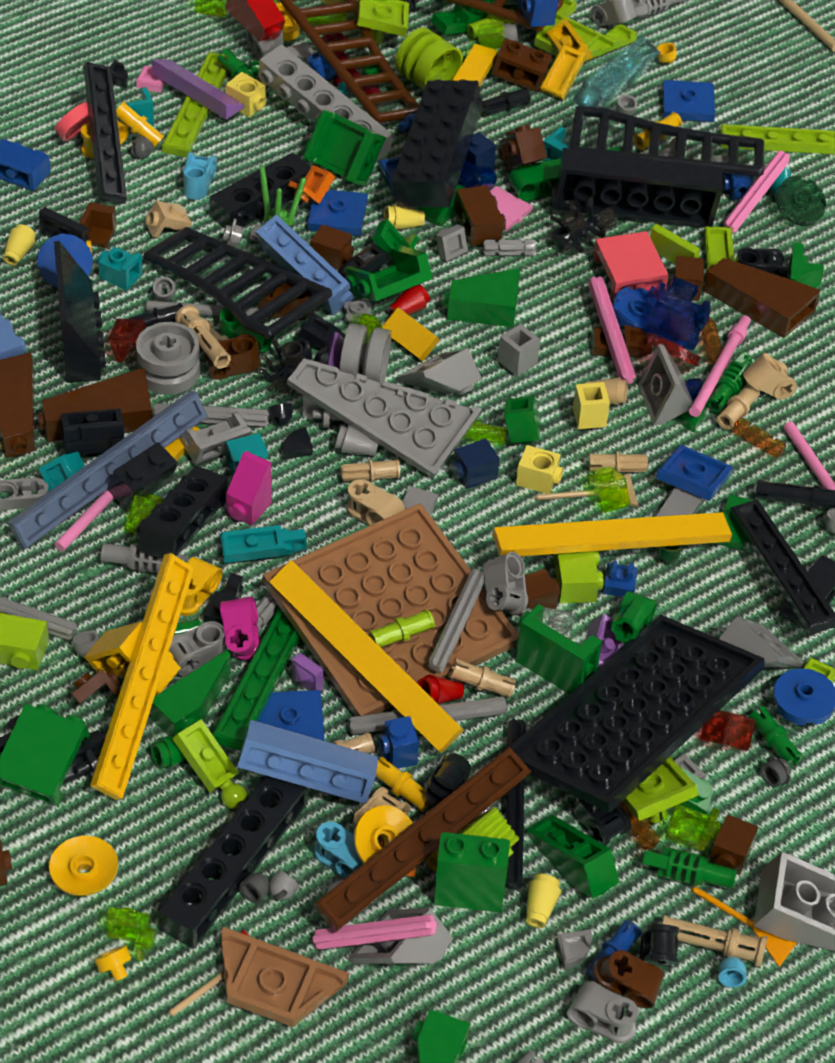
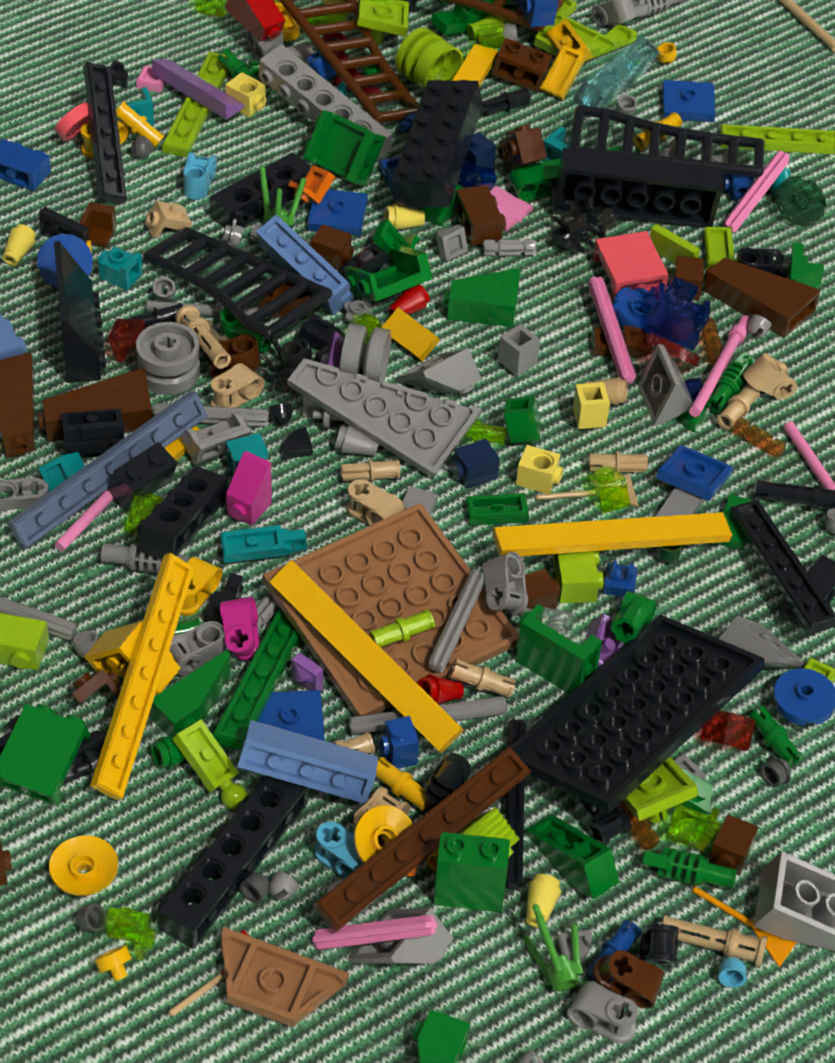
none -> dark grey hinge [76,904,107,933]
none -> tan piece [211,363,265,408]
none -> green tile [465,493,529,526]
none -> bright green plant [522,904,584,991]
none -> light grey hinge [747,314,772,338]

